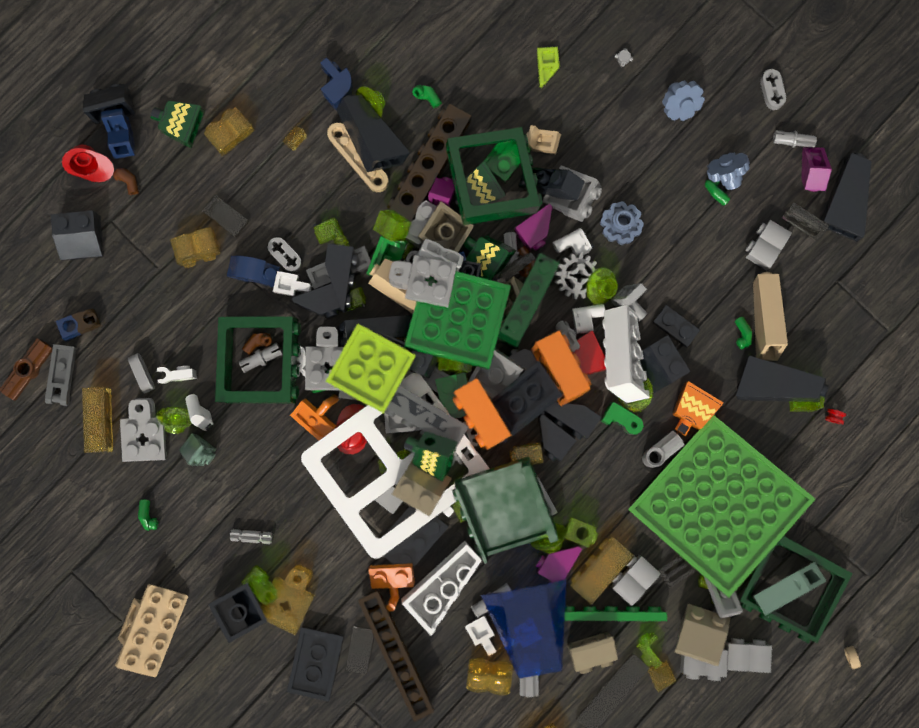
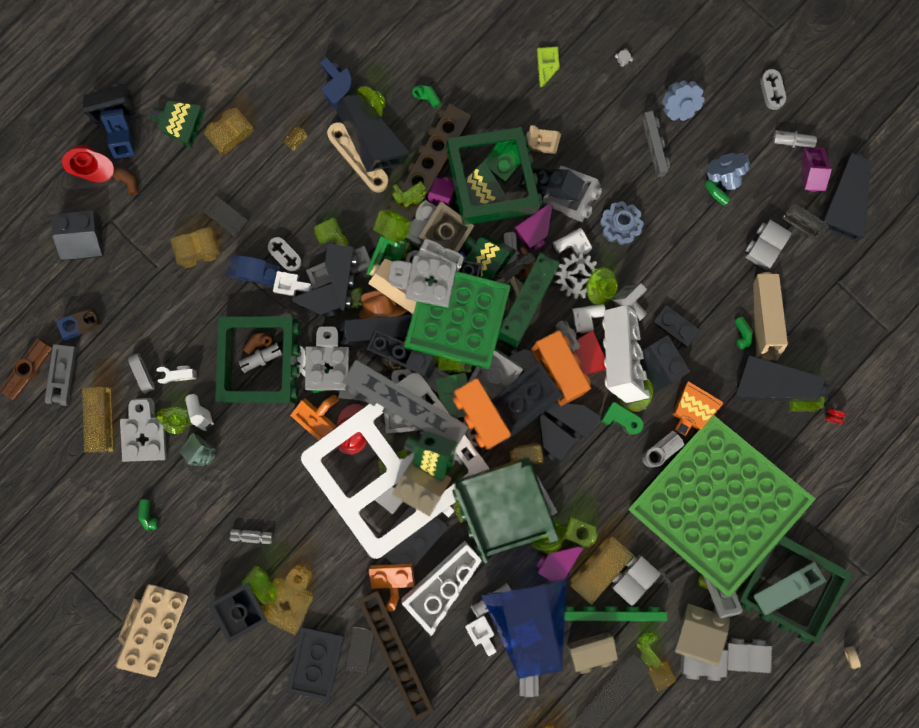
lime plate [325,324,416,414] -> none
clear yellow brick [466,658,513,695] -> none
none -> dark orange piece [359,290,408,319]
none -> clear neon green bracket [392,182,426,208]
none -> dark grey plate [642,111,670,178]

